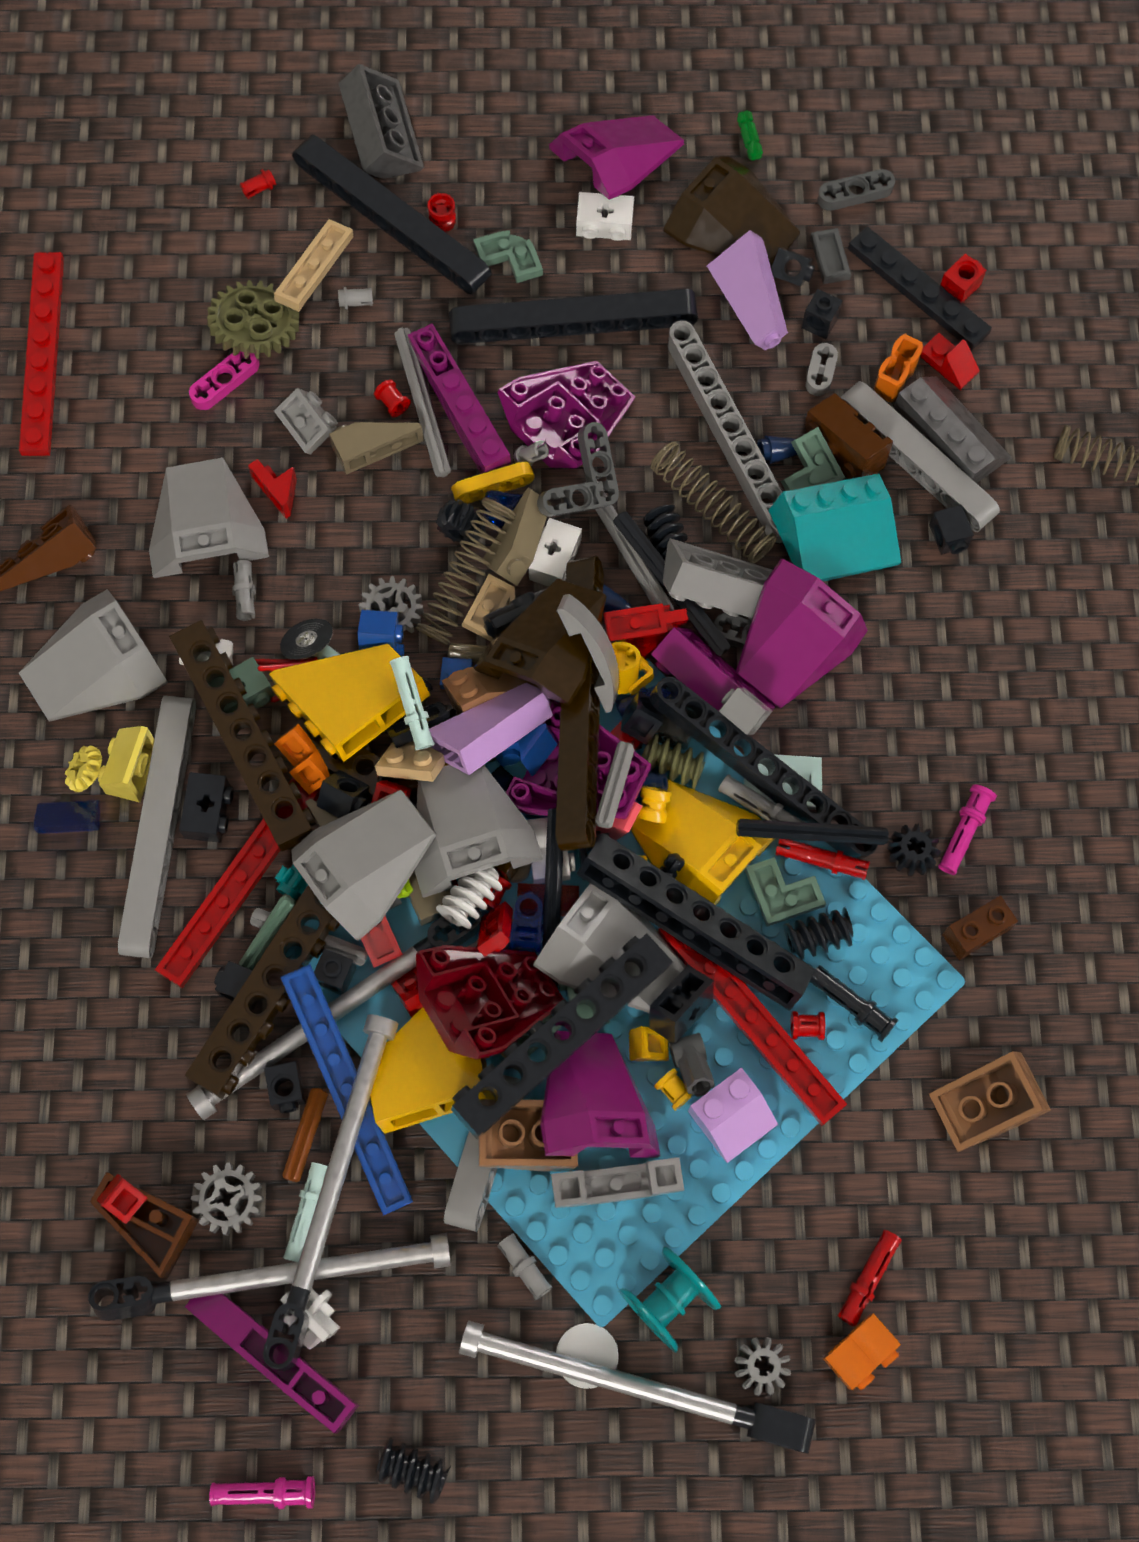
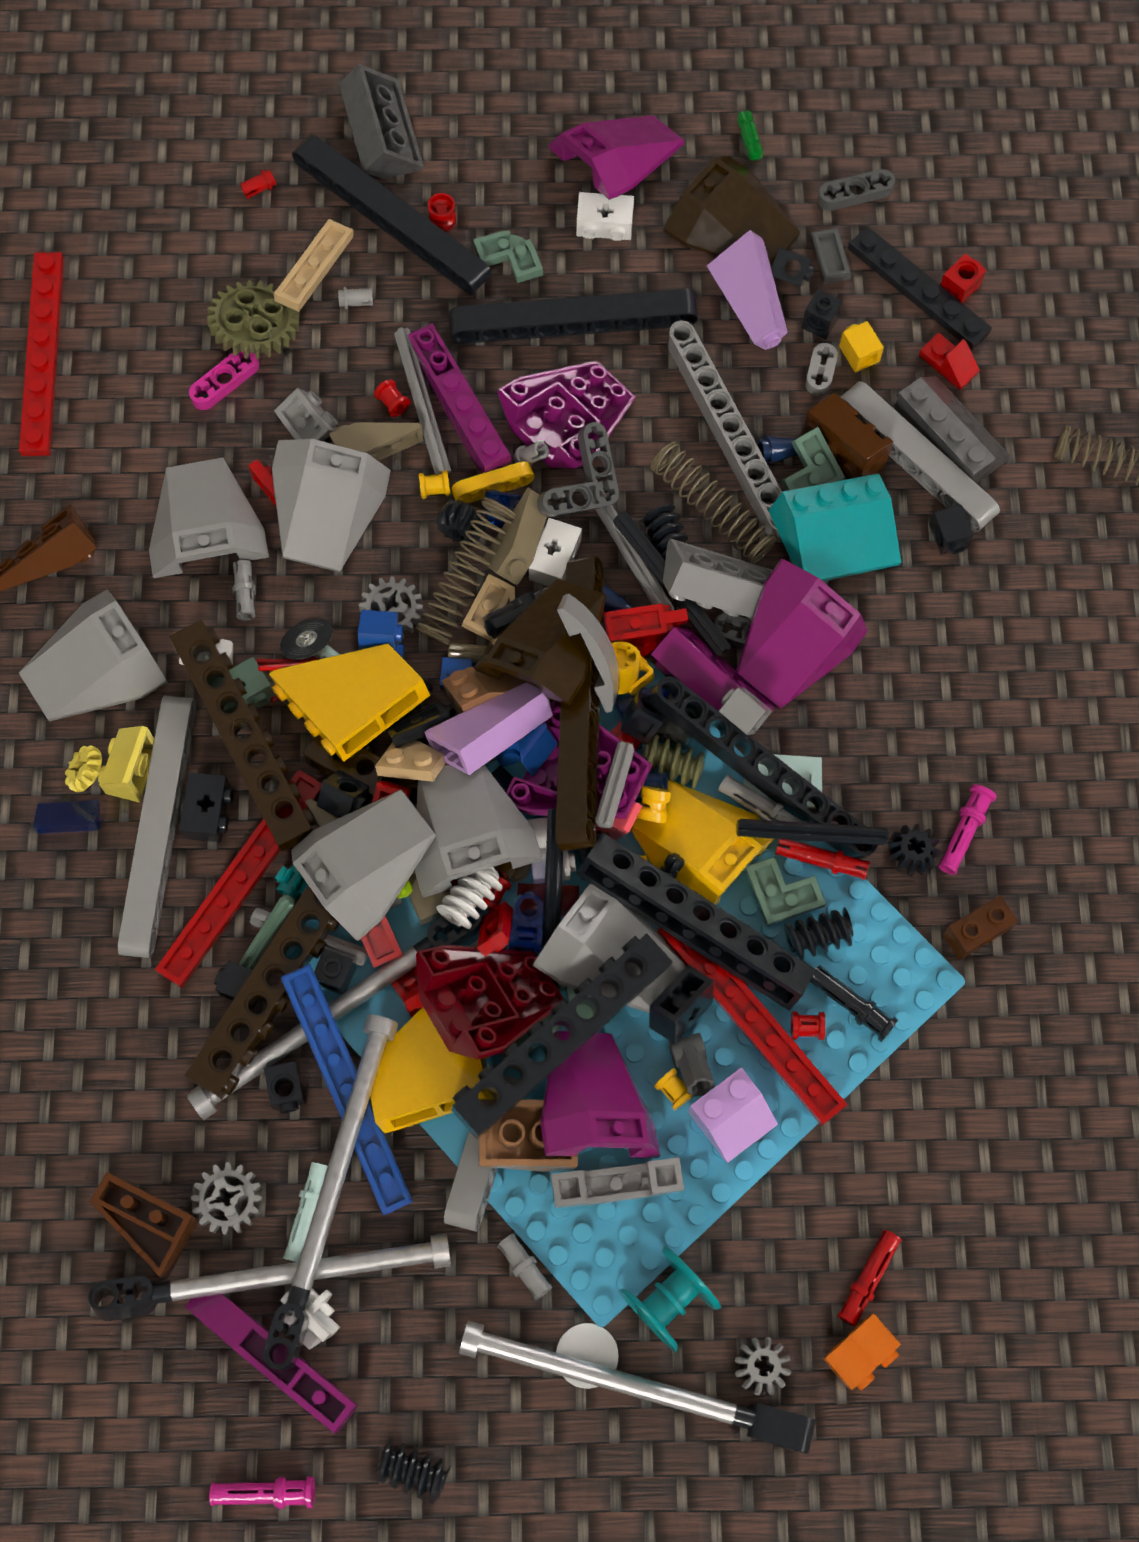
red slope [97,1174,148,1224] -> none
orange slope [274,724,331,795] -> none
dark orange axle [282,1088,328,1182] -> none
light aqua pin [389,656,435,751] -> none
yellow slope [629,1026,669,1061] -> none
orange brick [873,334,923,403] -> none
medium nougat slope [929,1051,1051,1152] -> none
none -> light grey wedge [272,438,391,572]
none -> yellow bush [419,470,451,499]
none -> yellow brick [839,321,884,373]

